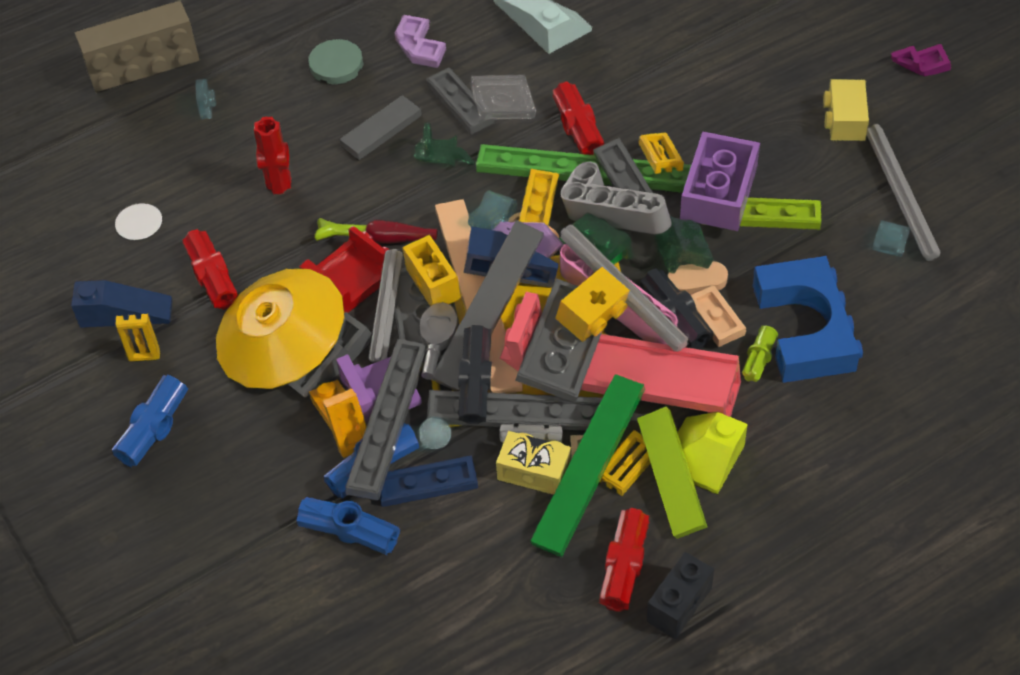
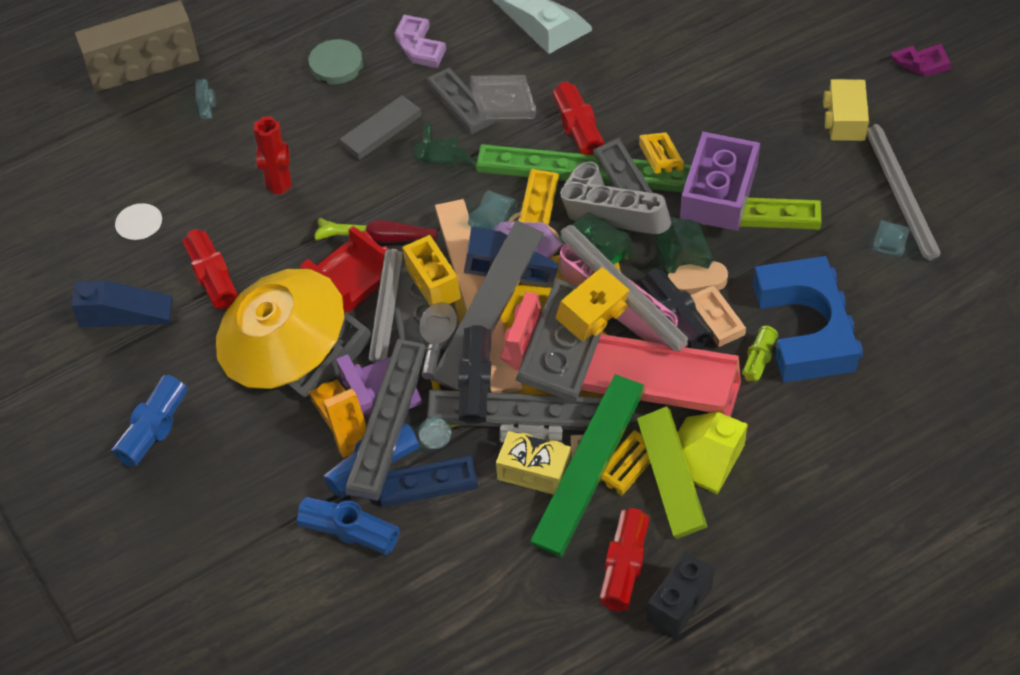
yellow tile [116,314,160,361] -> none

